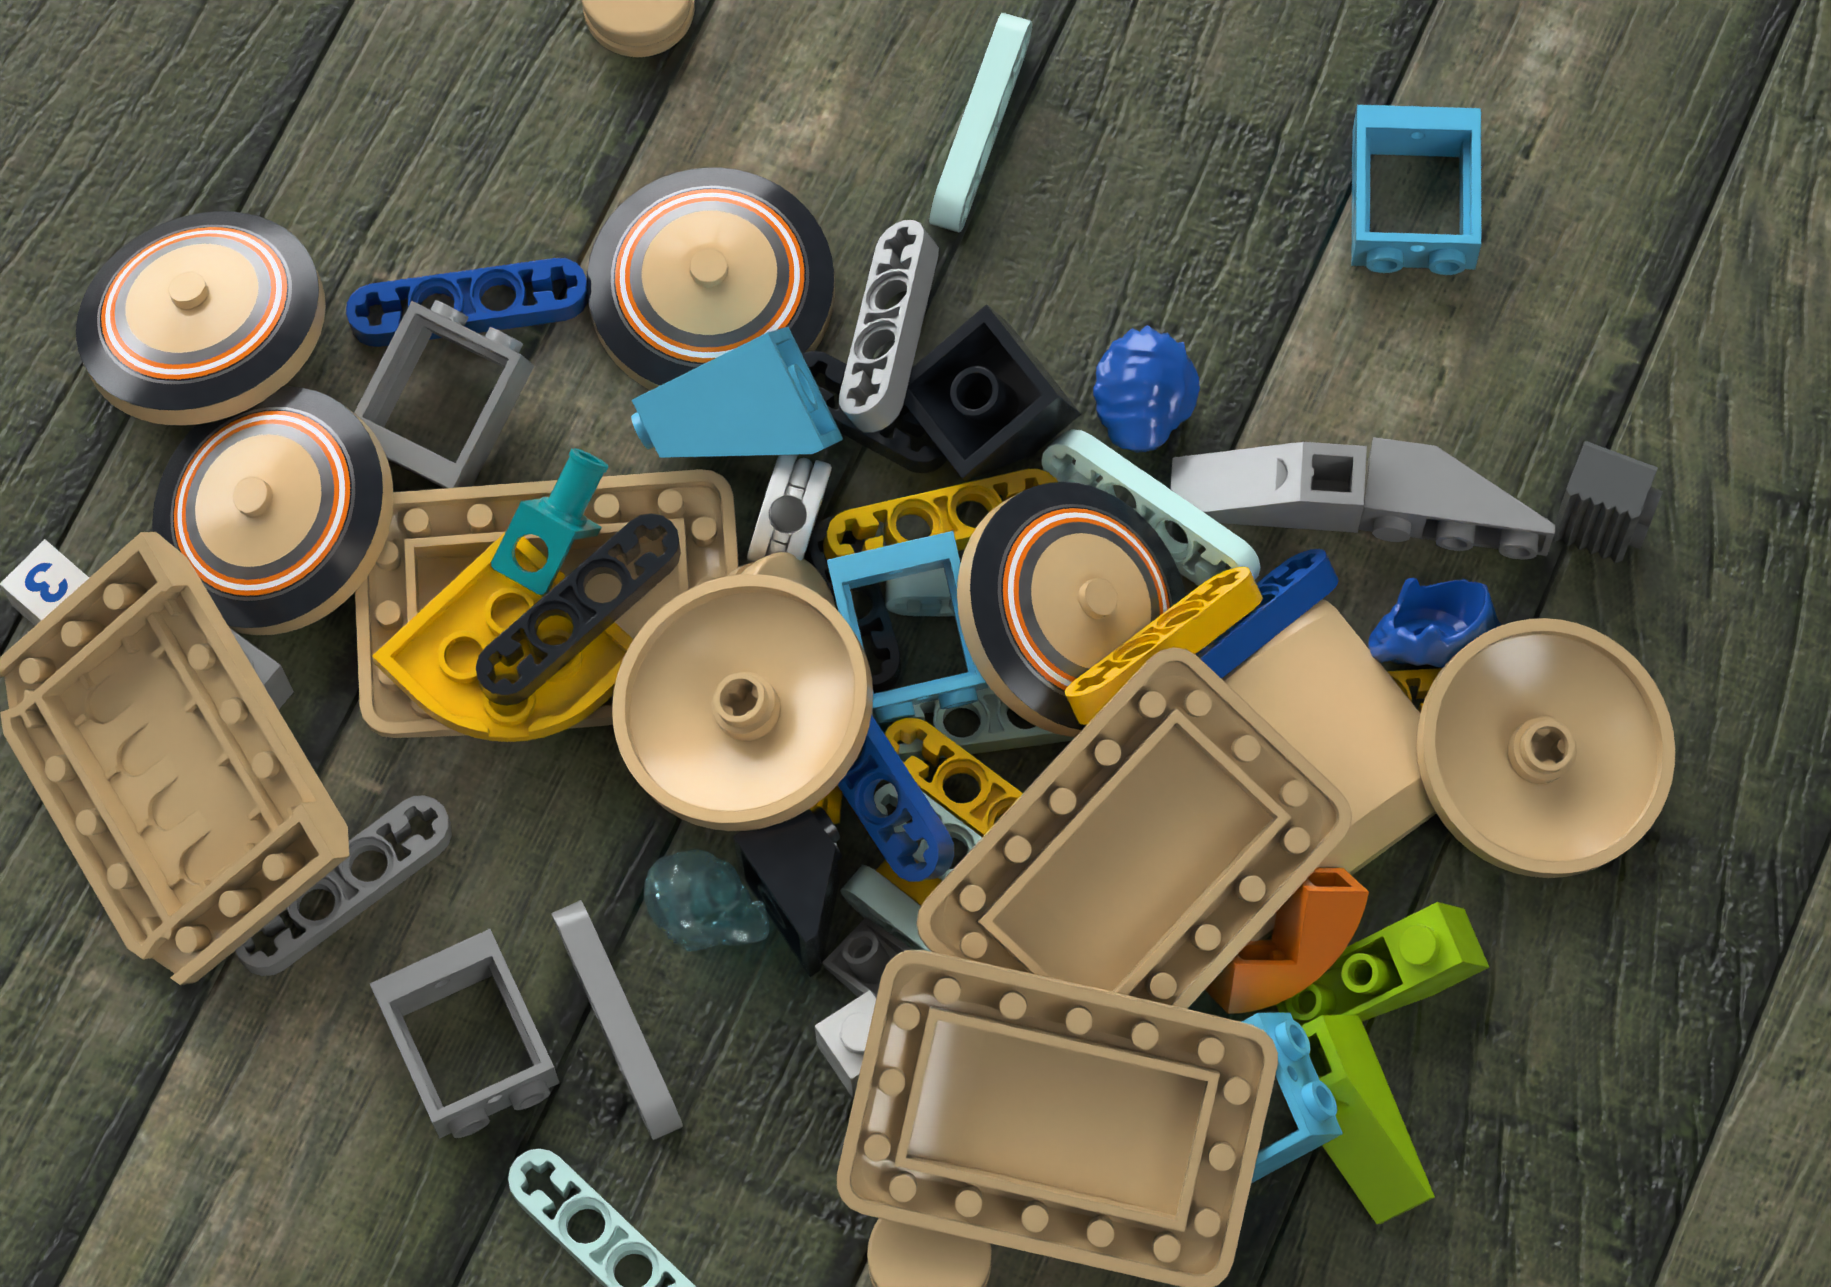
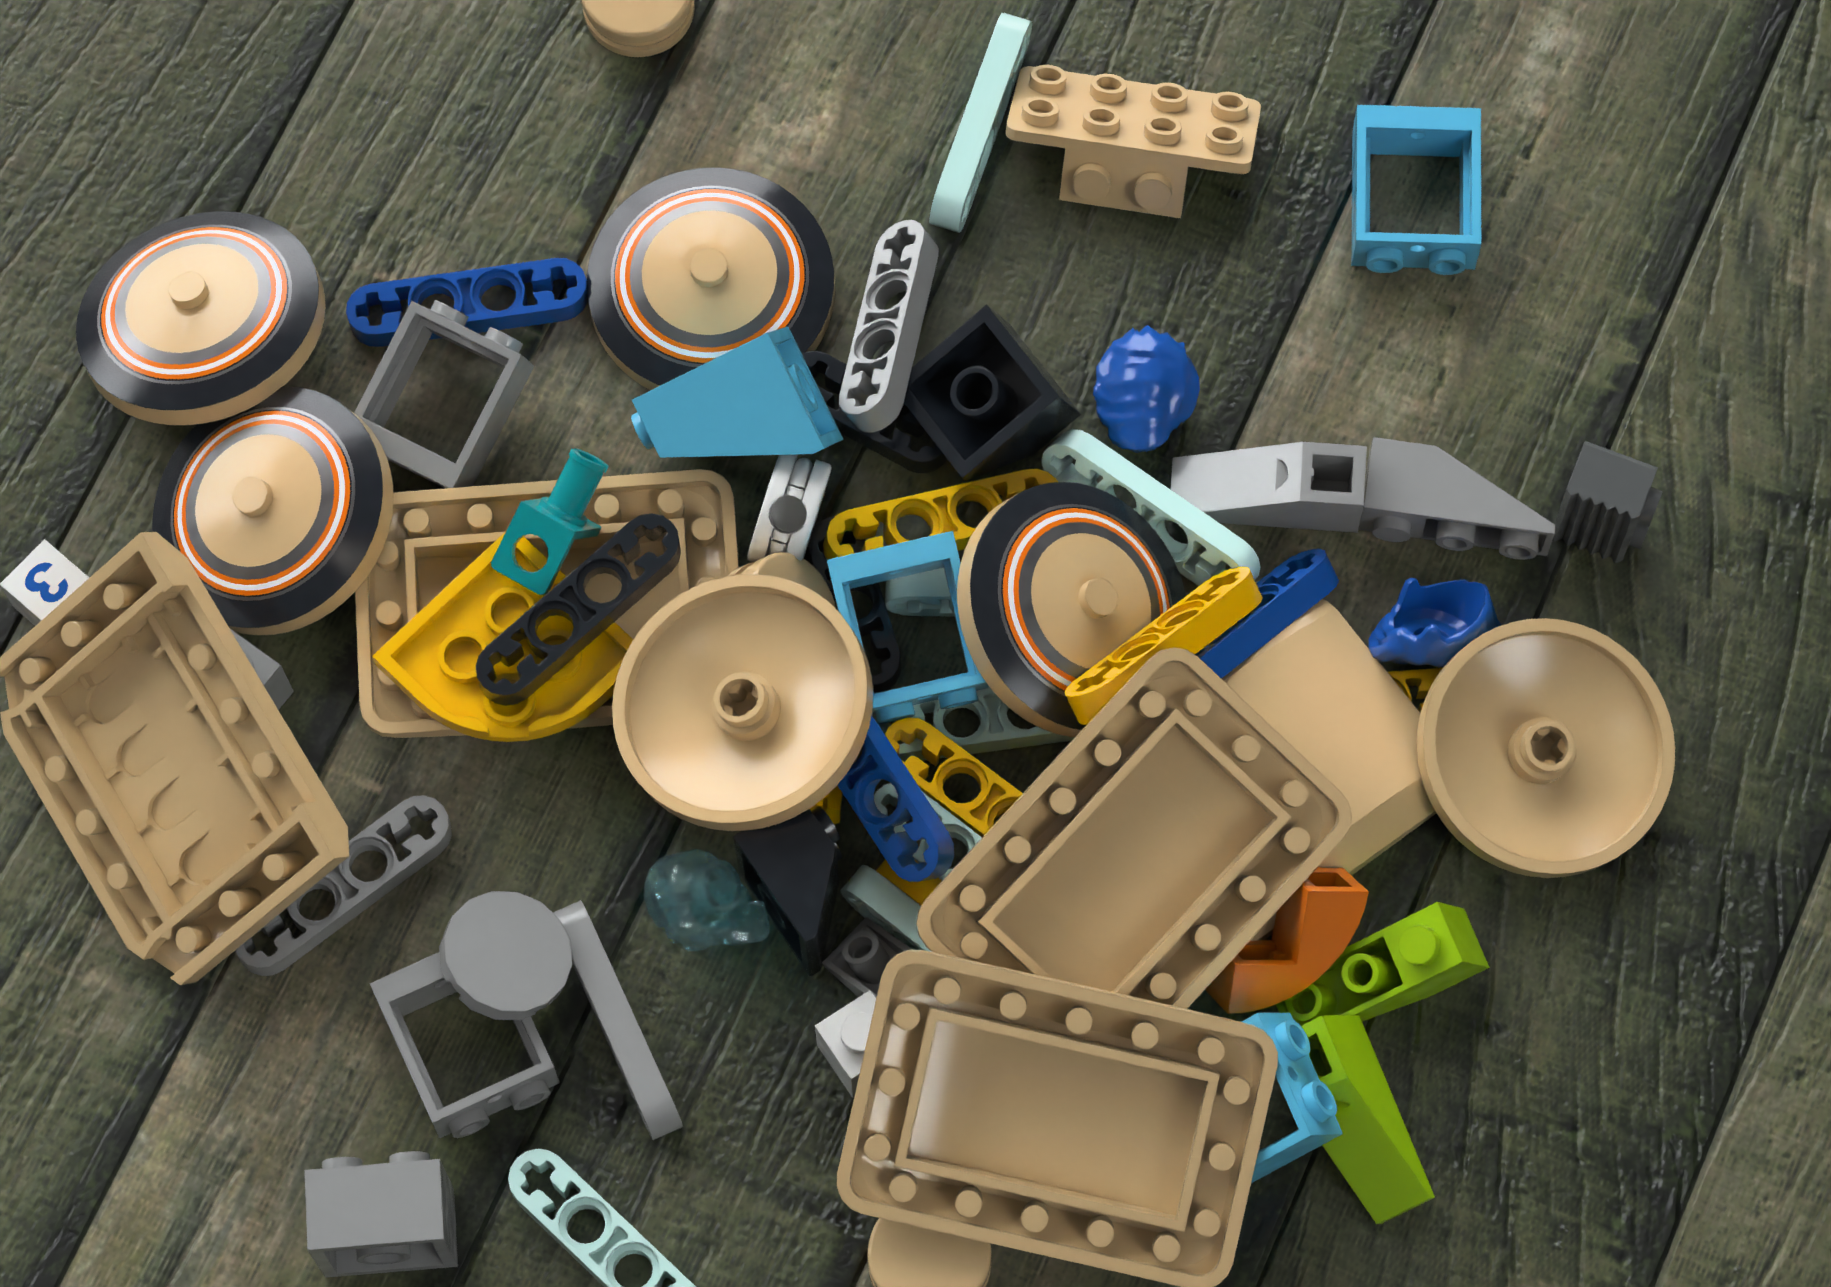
none -> light grey brick [304,1151,458,1278]
none -> light grey tile [439,891,572,1020]
none -> tan bracket [1006,65,1261,218]

